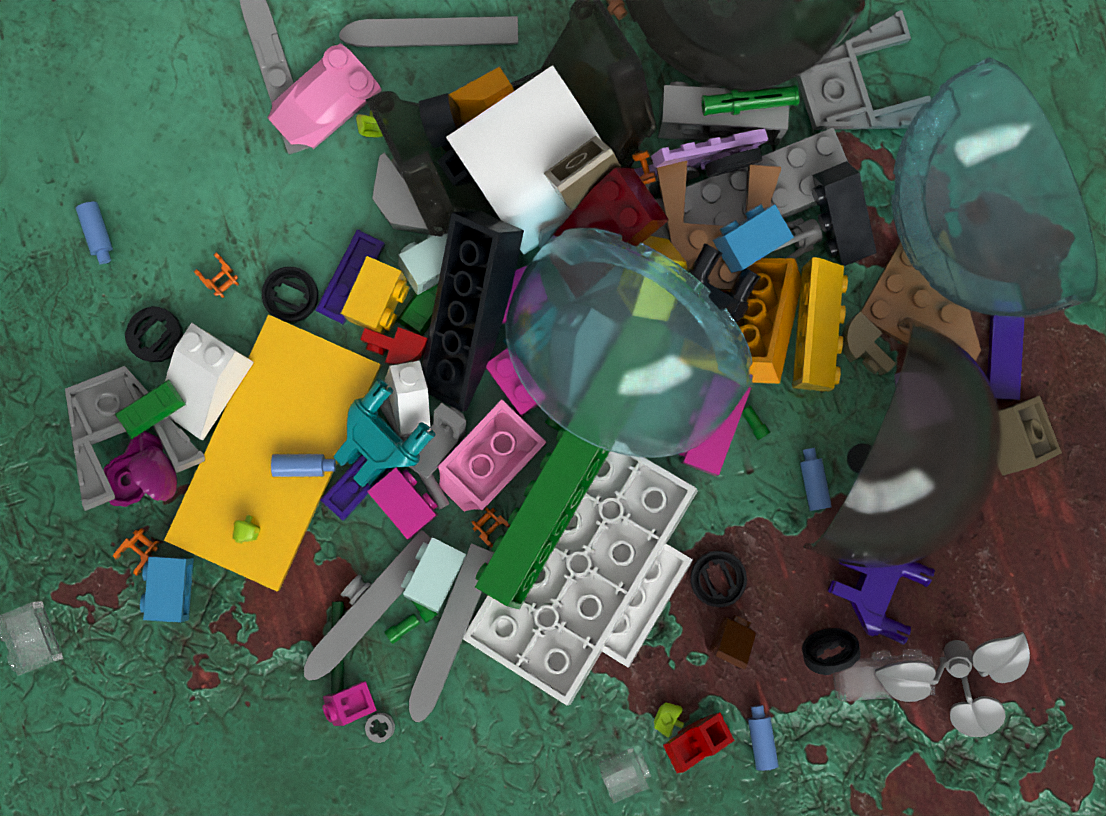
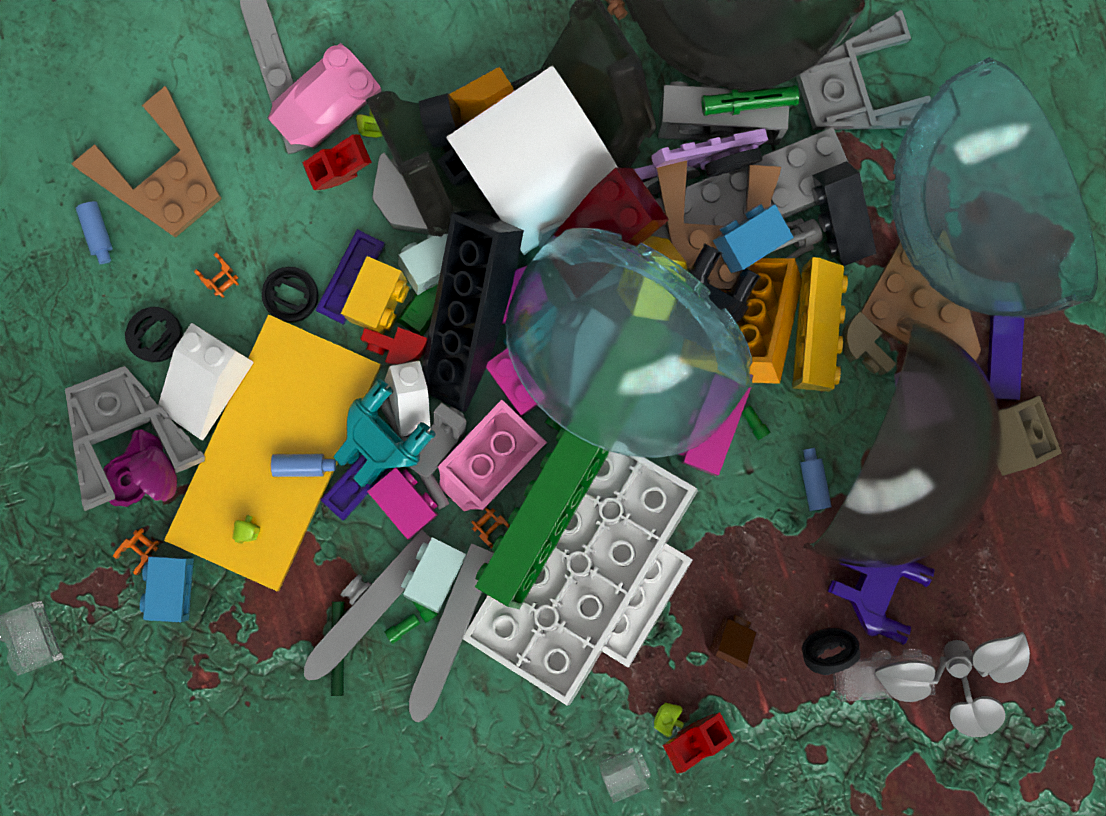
green tile [115,379,186,439] -> none
dark pink bracket [323,681,377,726] -> none
light grey piece [339,16,518,47] -> none
light grey bush [365,712,395,743] -> none
dark tan slope [544,136,621,211] -> none
orange piece [632,149,656,185] -> none
black piece [690,551,747,607] -> none
medium blue cylinder [748,705,779,771] -> none
black piece [847,443,879,474] -> none
none -> medium nougat wing [71,86,222,238]
none -> red brick [302,134,372,190]

